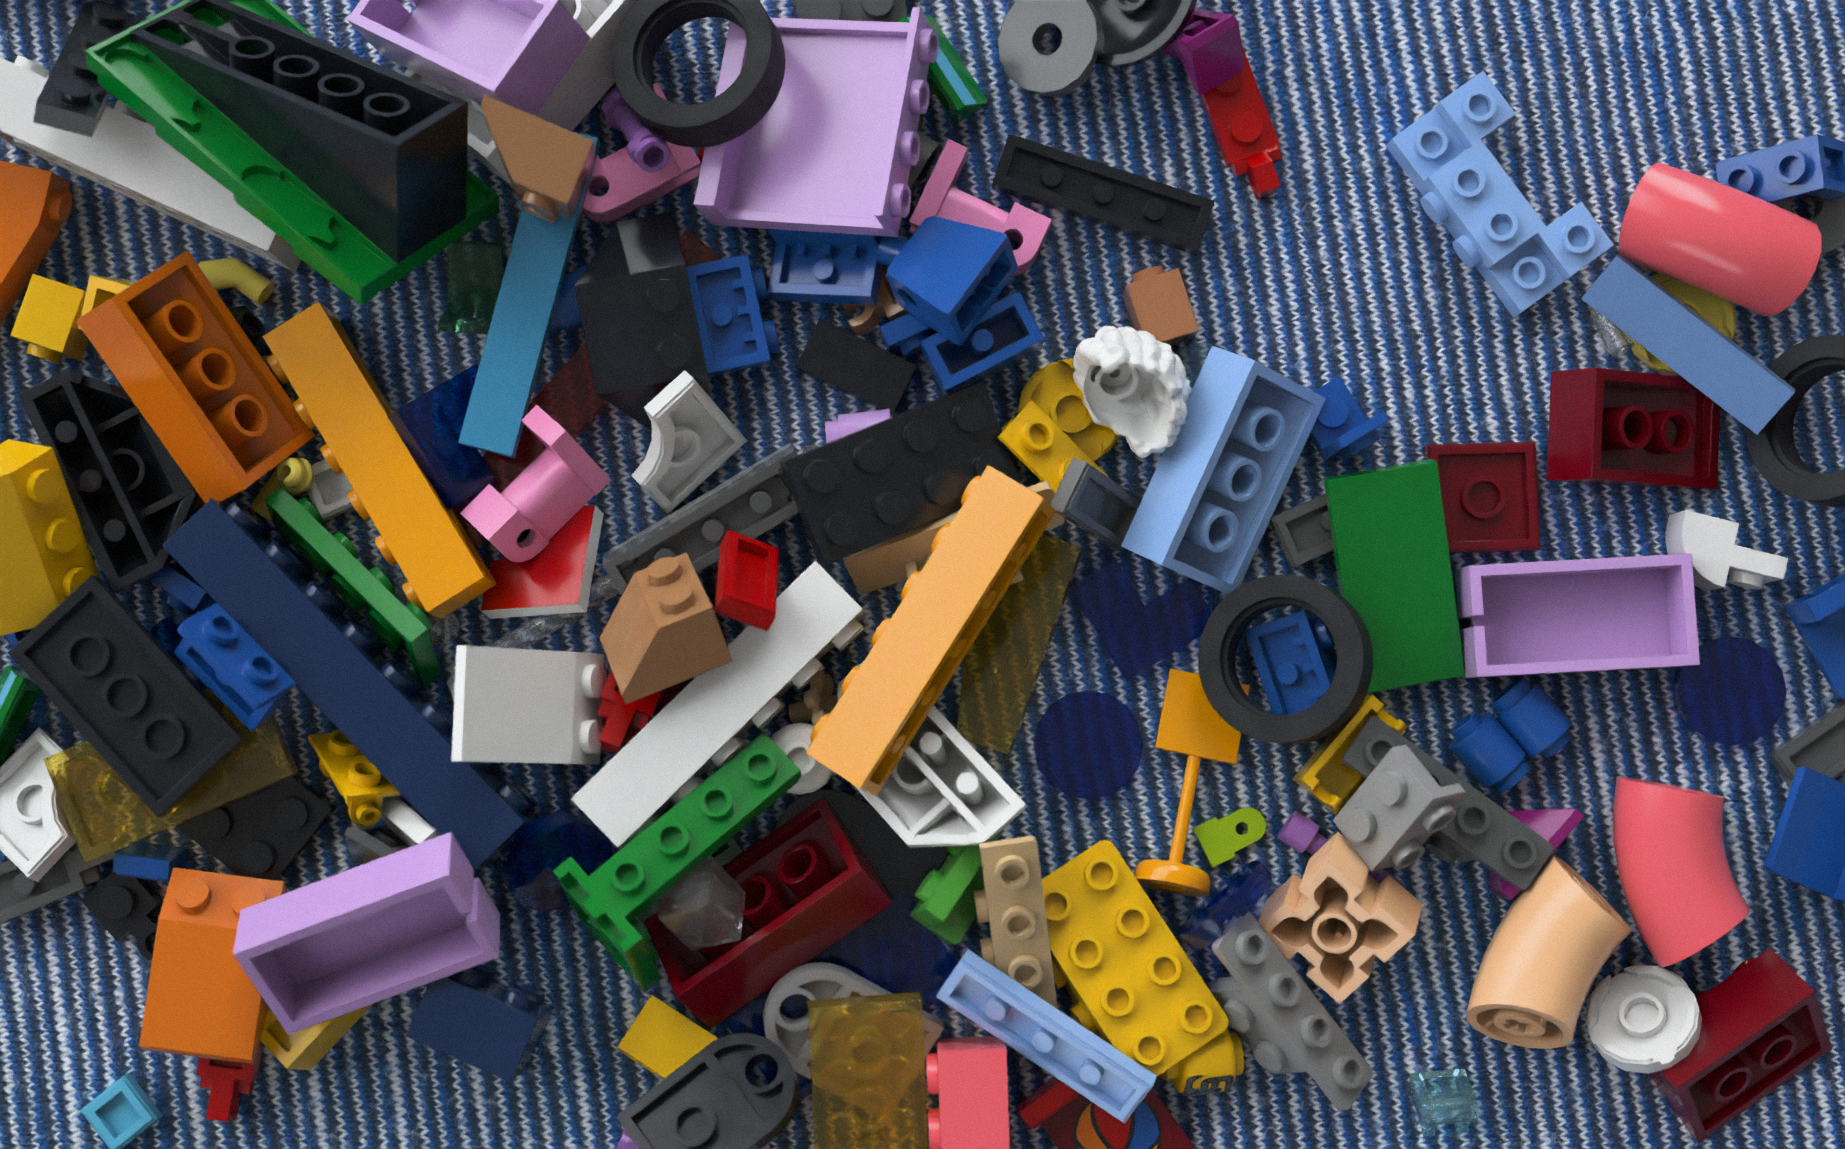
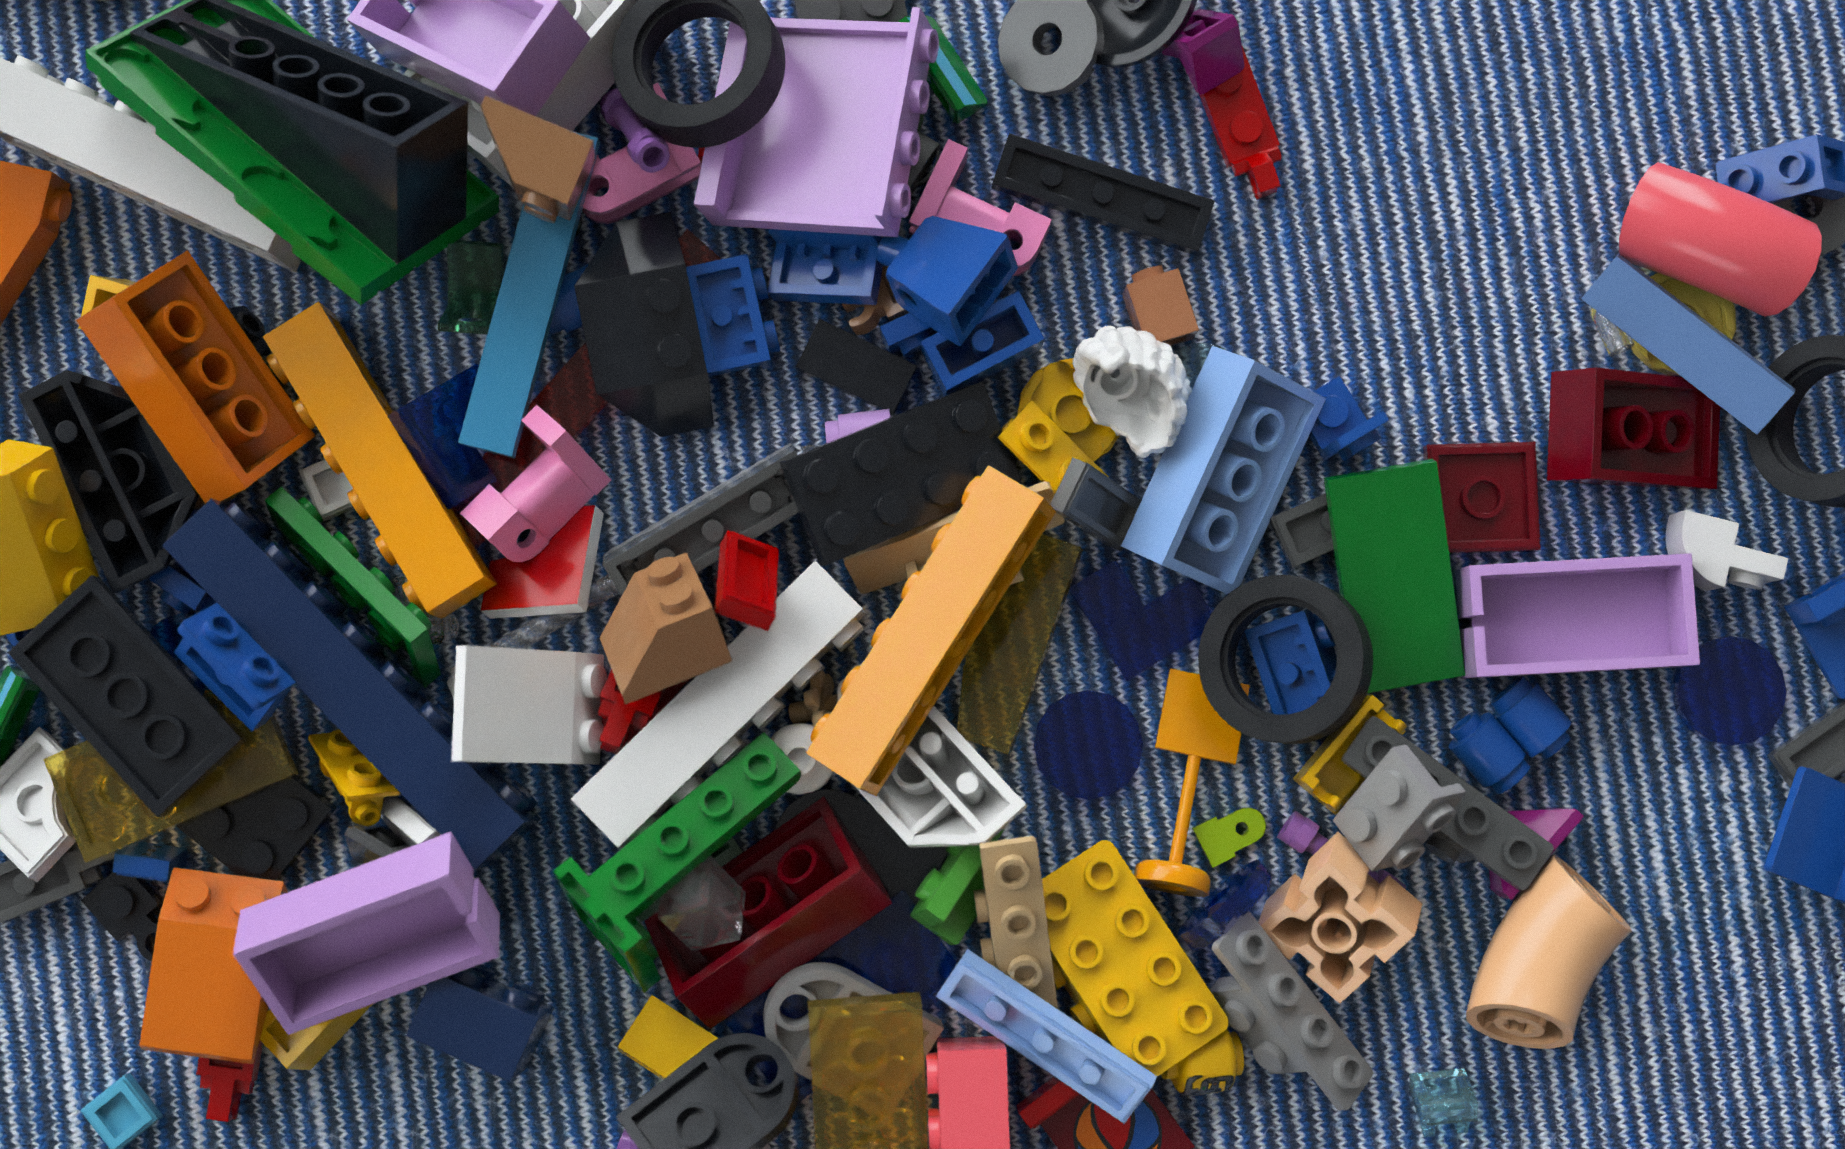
yellow brick [10,274,88,364] -> none
black plate [33,1,141,137] -> none
light yellow arm [198,257,274,305] -> none
light yellow arm [251,457,314,521] -> none
clear blue tile [501,811,613,911] -> none
white tile [631,370,747,514] -> none
light blue bracket [1386,71,1614,318] -> none
white tile [1585,964,1702,1074] -> none
coral brick [1613,776,1750,967] -> none
dark red slope [1649,948,1832,1143] -> none

